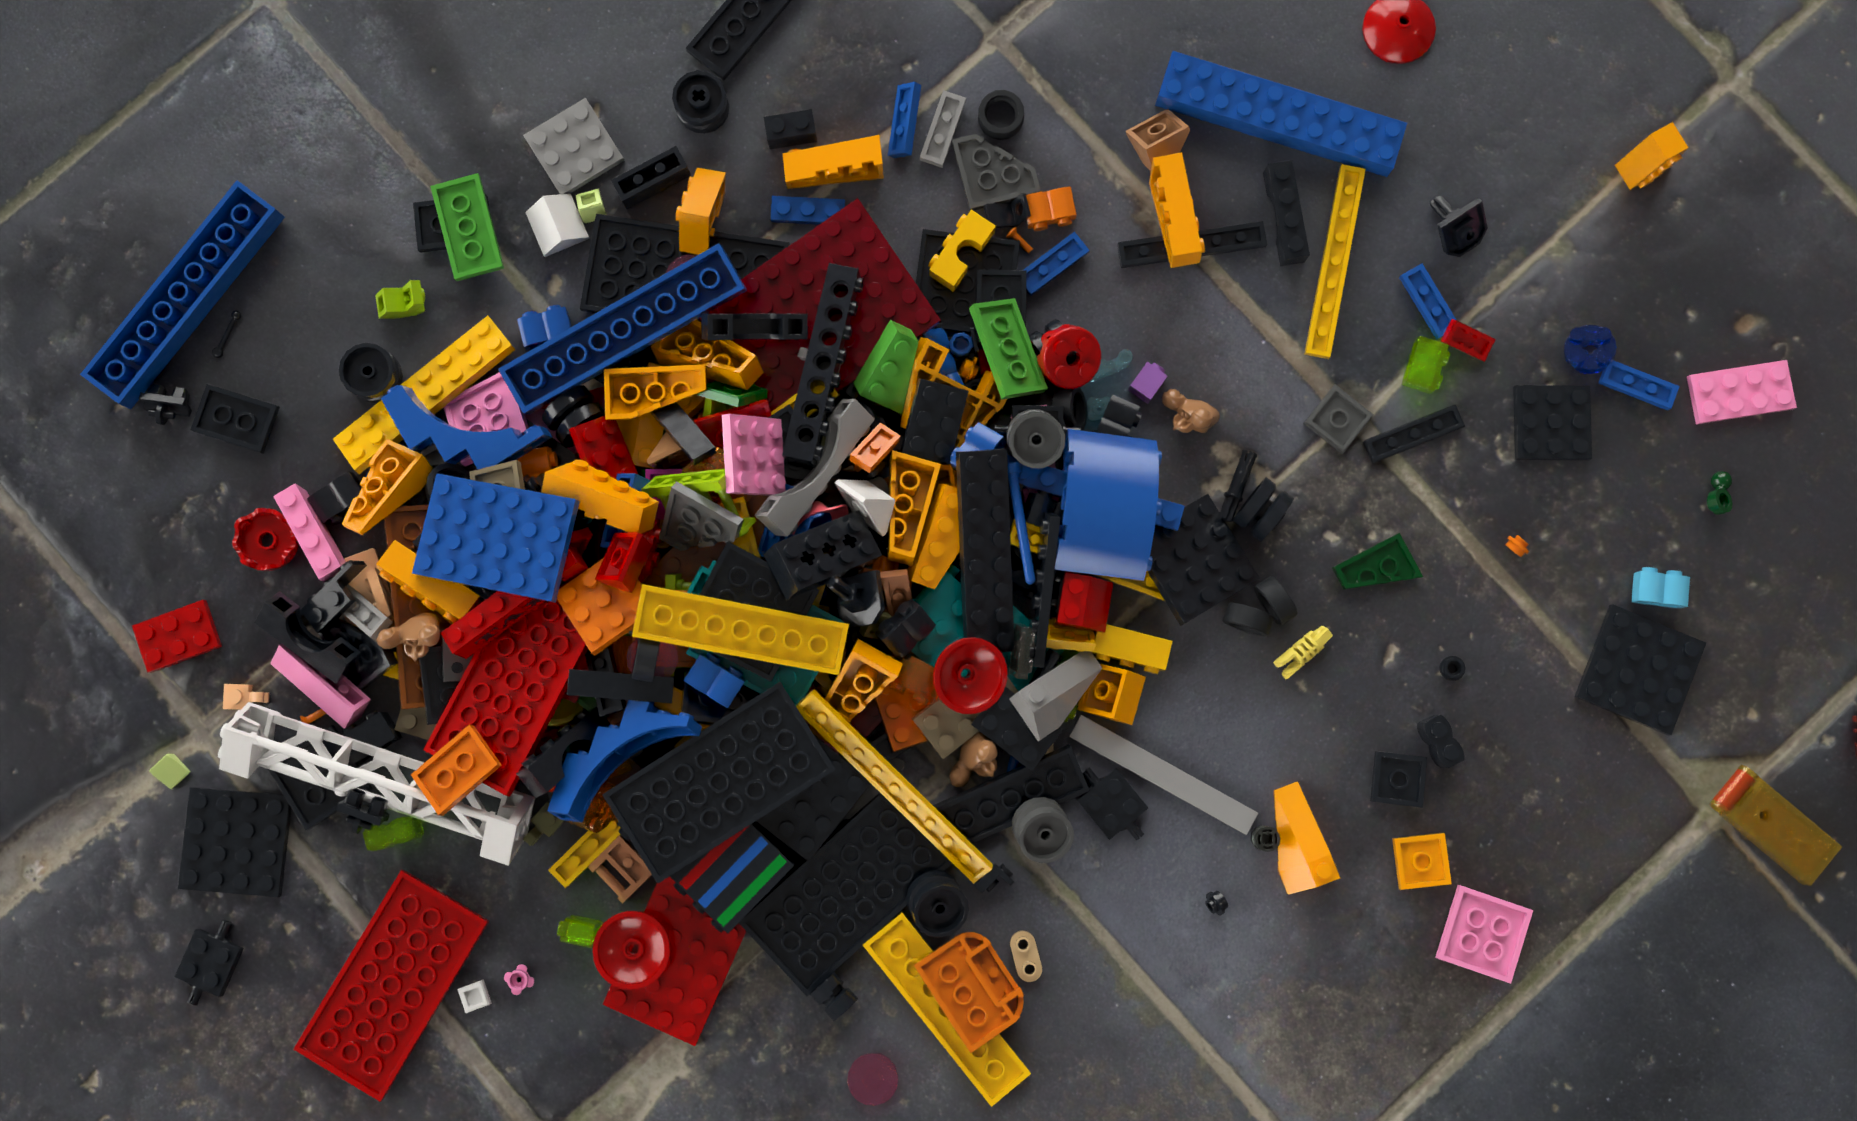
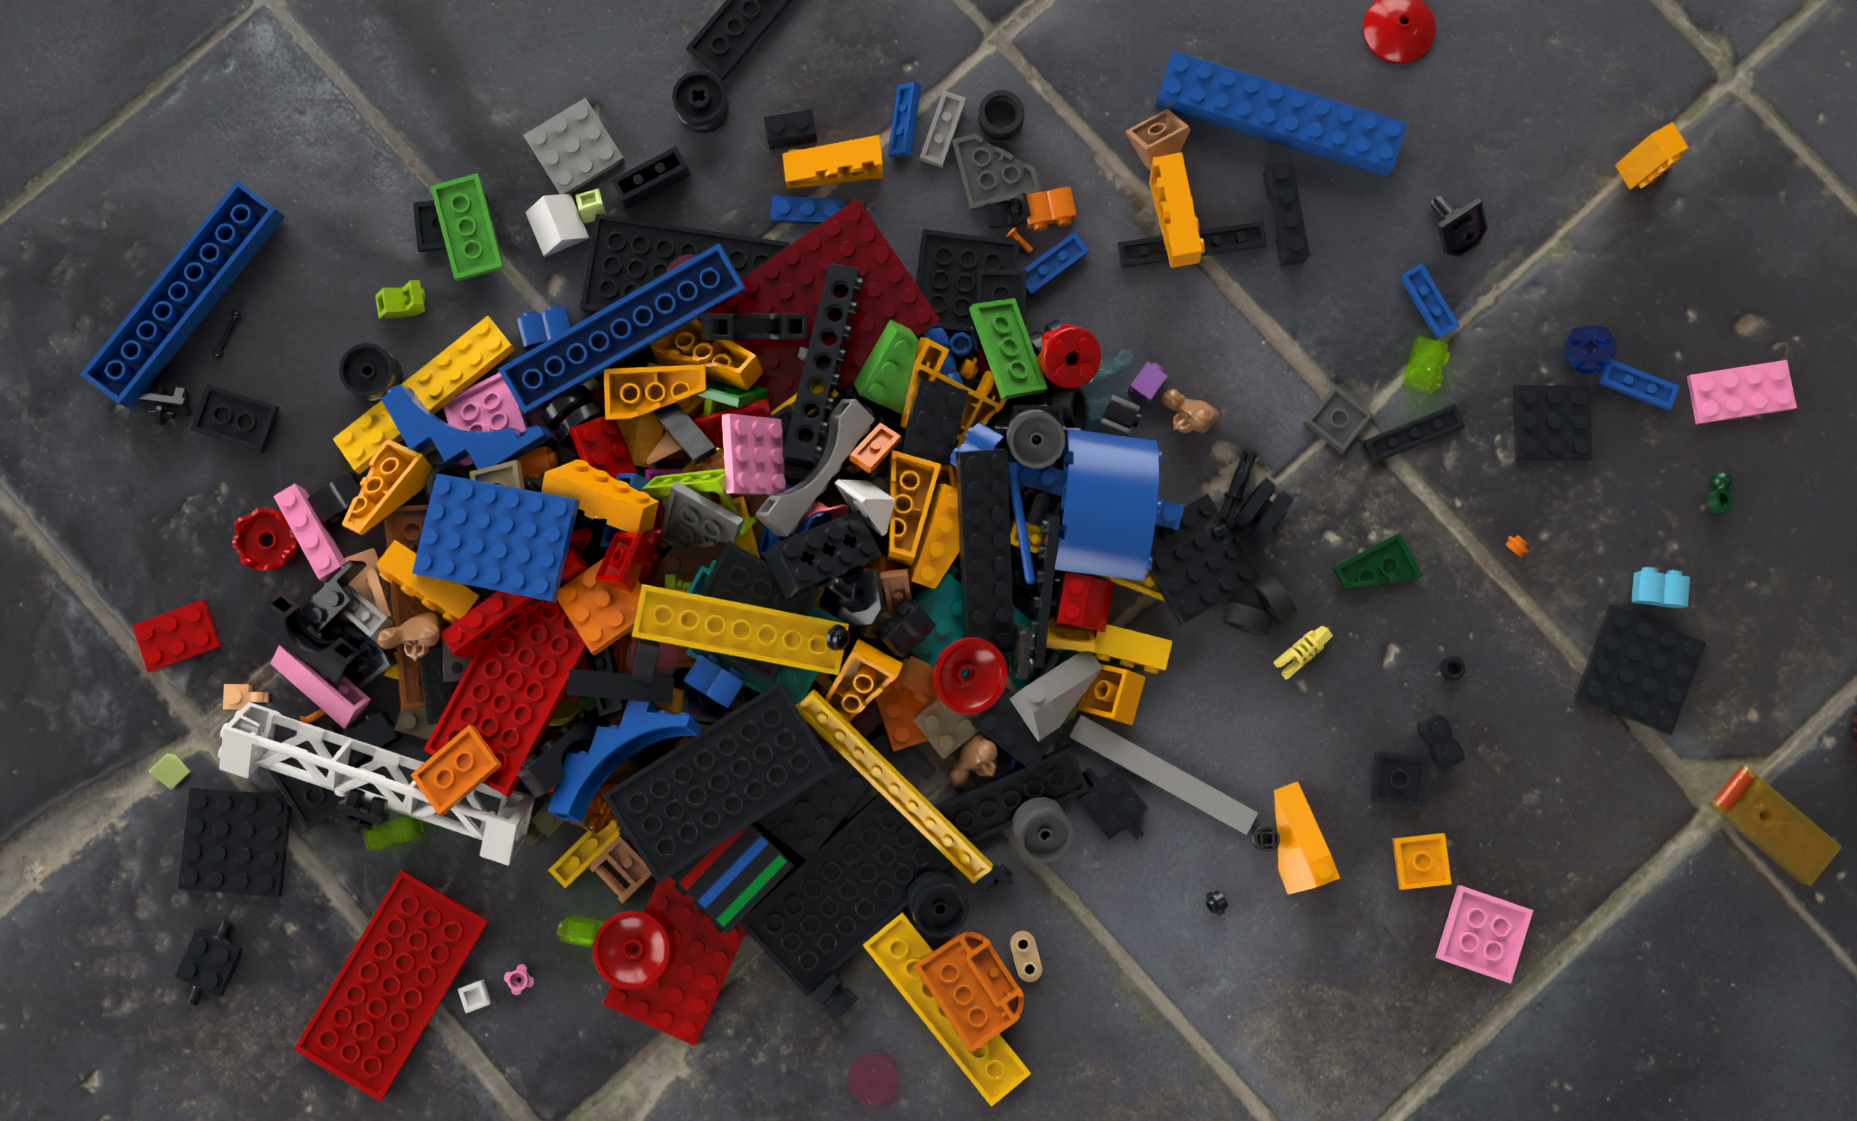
light orange wedge [676,168,726,255] -> none
yellow arch [928,210,996,292] -> none
yellow plate [1304,164,1366,359] -> none
red plate [1441,319,1496,362] -> none
none -> black plate [826,624,850,651]

